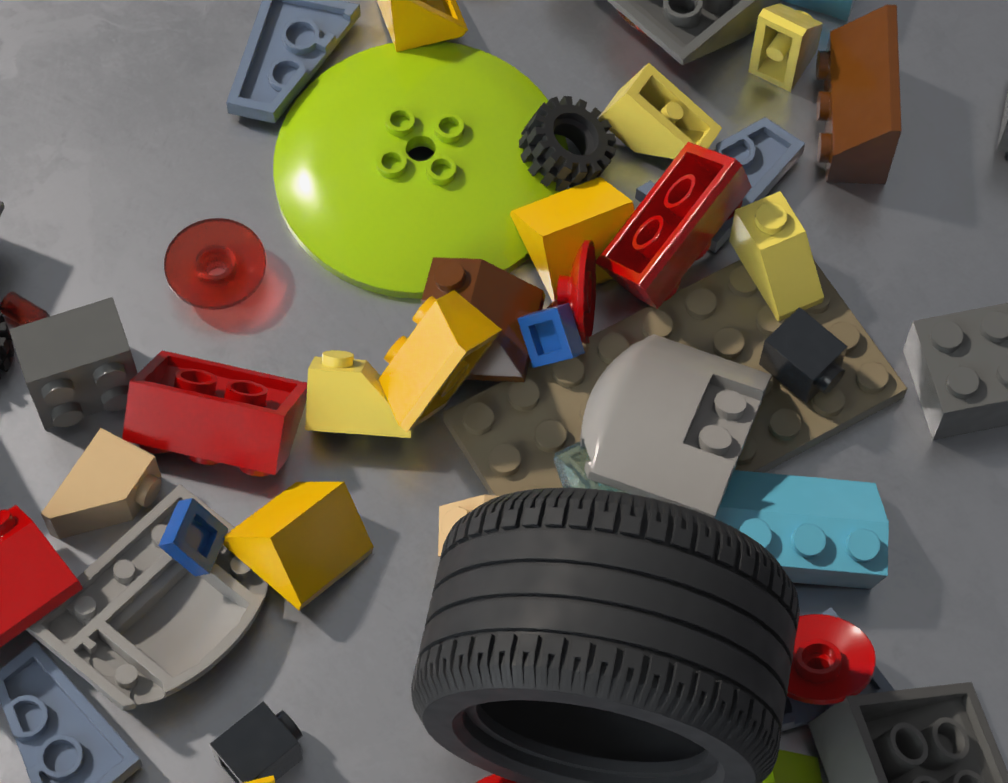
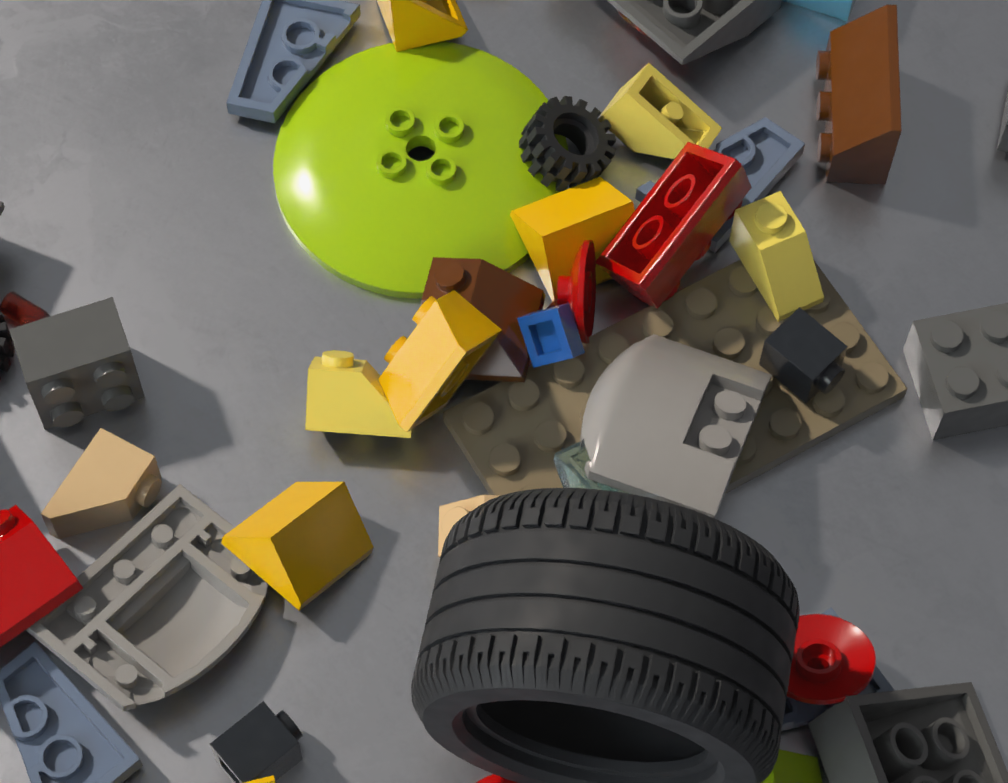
red slope [122,350,307,477] -> none
plate [158,498,229,576] -> none
clear red dish [164,218,267,310] -> none
medium azure slope [715,470,889,589] -> none
light yellow slope [748,3,823,93] -> none

